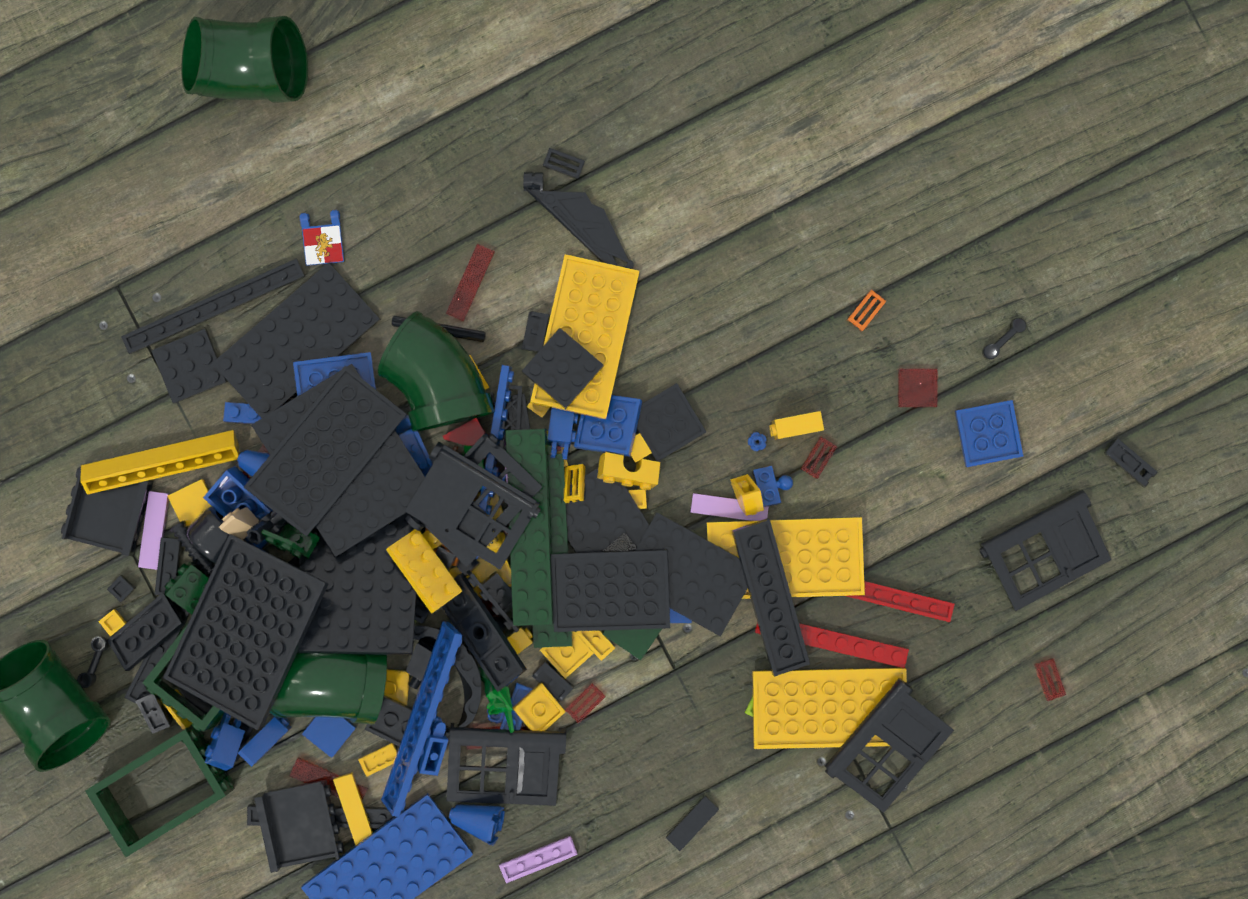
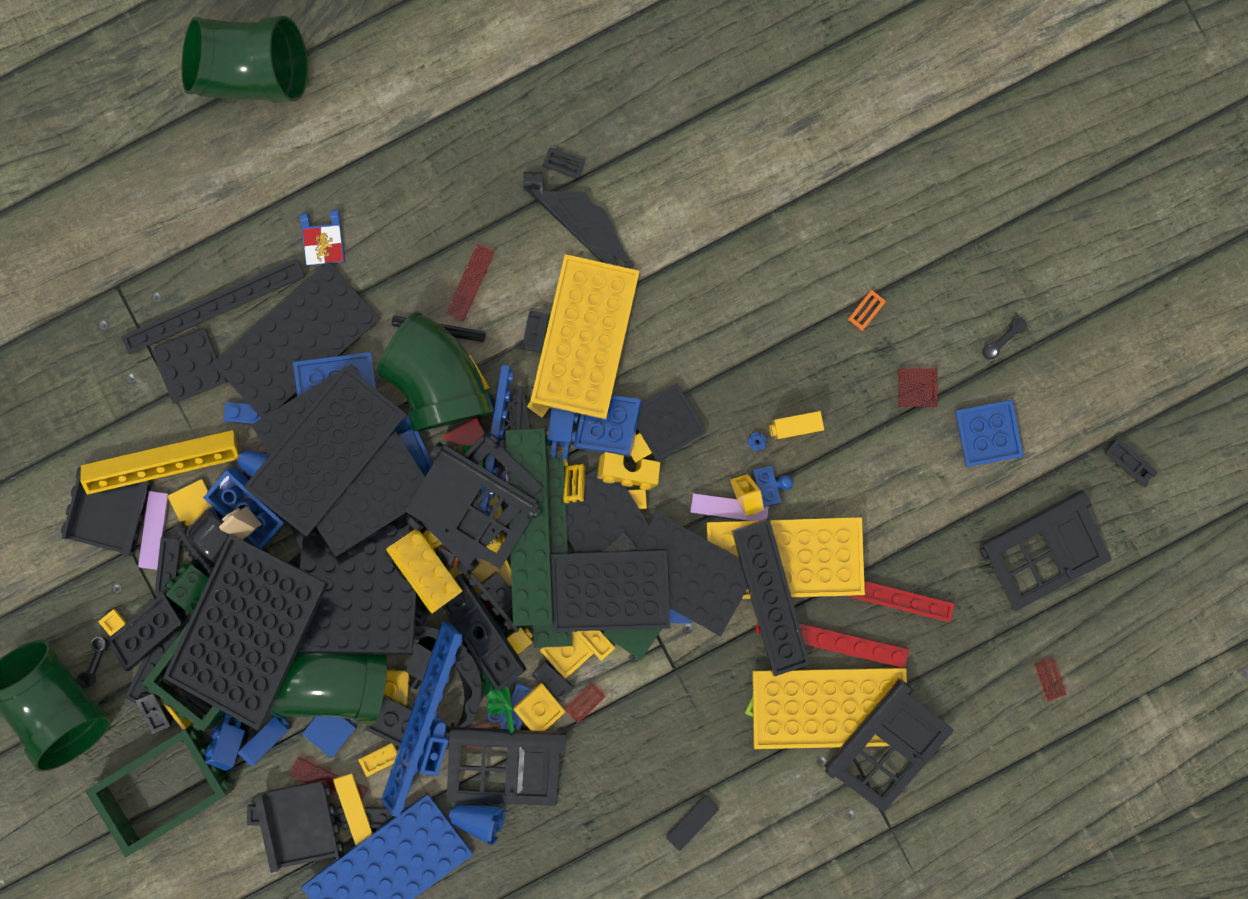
black plate [107,575,136,603] -> none
black piece [247,511,287,545] -> none
dark green bracket [261,523,320,558] -> none
lavender tile [499,835,578,883] -> none
black plate [522,328,604,409] -> none
clear red tile [801,437,837,479] -> none

